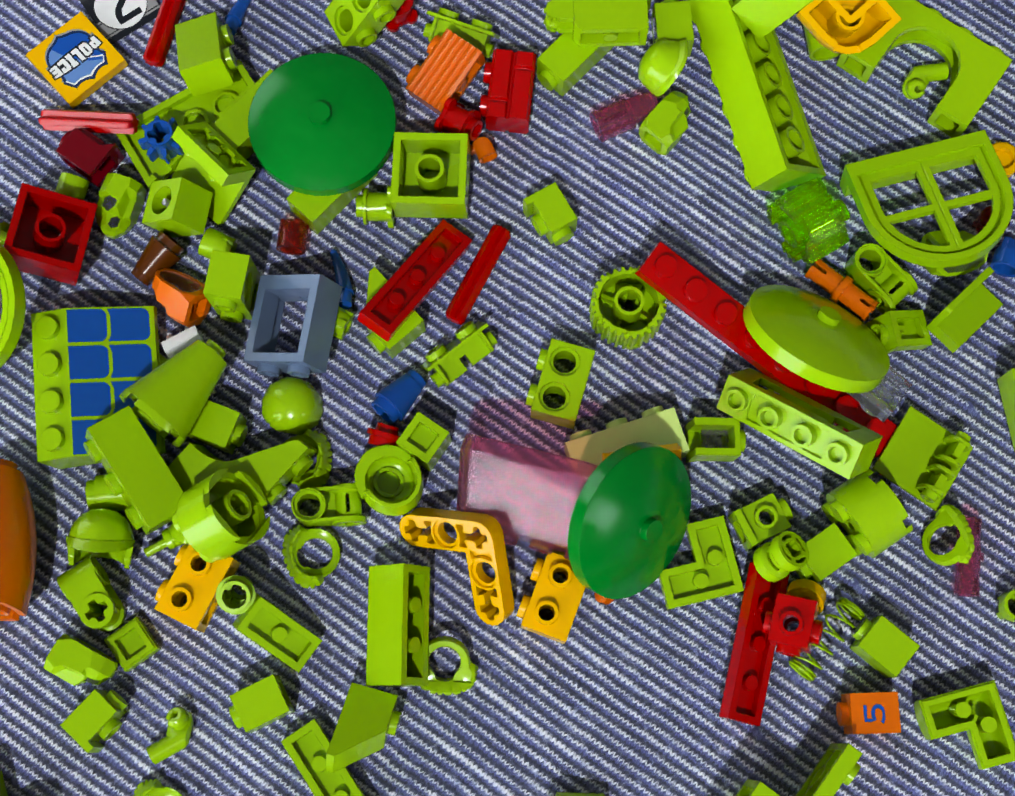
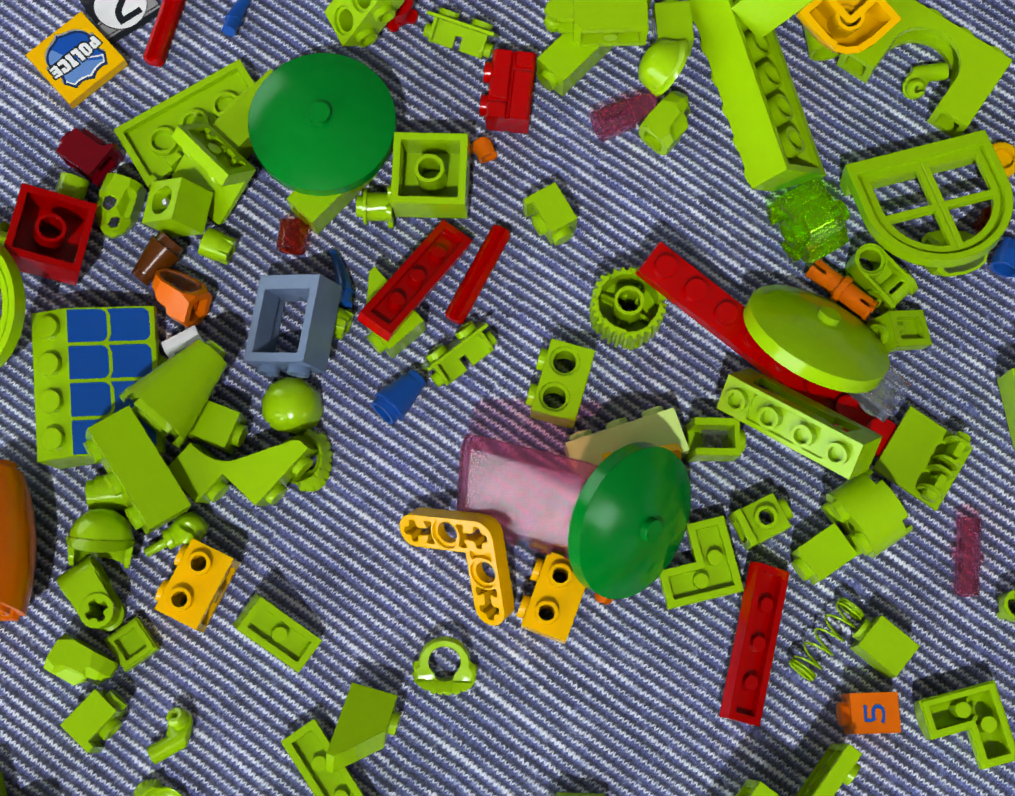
axle [38,109,140,134] -> none
blue gear [138,115,184,164] -> none
lime brick [172,468,270,563] -> none
lime brick [175,12,237,97] -> none
lime brick [203,249,261,323] -> none
lime cone [216,575,256,615] -> none
lime brick [228,674,295,733] -> none
lime piece [282,524,340,589] -> none
lime piece [291,483,367,527] -> none
lime helmet [354,444,424,516] -> none
red plate [366,422,400,447] -> none
lime brick [366,563,430,687] -> none
lime panel [396,411,452,472] -> none
orange brick [406,29,486,116] -> none
red brick [434,97,483,142] -> none
lime wheel [753,531,809,583] -> none
red brick [763,593,824,658] -> none
yellow tile [786,579,826,615] -> none
lime piece [922,504,975,566] -> none
lime panel [926,266,1003,353] -> none

